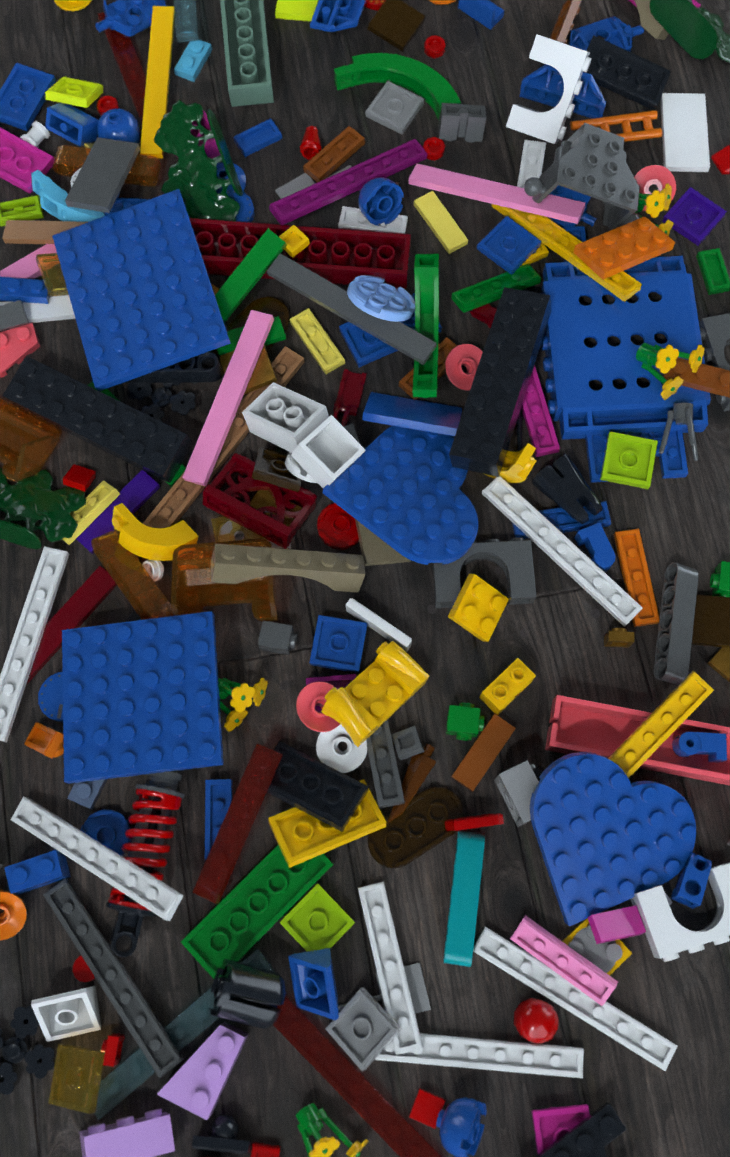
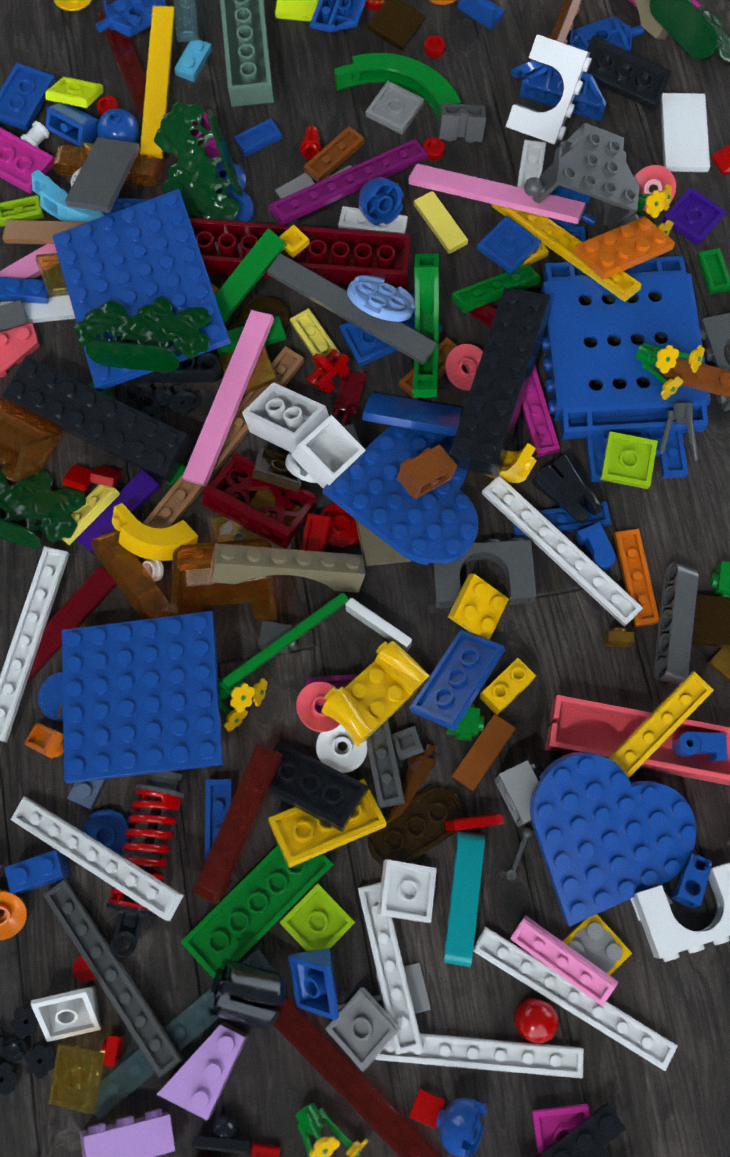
blue plate [309,615,368,673] -> none
orange bar [570,110,662,142] -> none
dark pink tile [587,905,646,944] -> none
none -> dark green plant [73,296,212,372]
none -> red tile [90,465,122,487]
none -> green tile [220,593,349,692]
none -> red tile [300,513,333,552]
none -> red hips [306,349,350,393]
none -> white plate [377,860,437,923]
none -> dark orange brick [397,444,458,500]
none -> blue tile [409,629,505,731]
none -> dark grey hinge [506,827,533,880]
none -> blue tile [511,60,546,79]

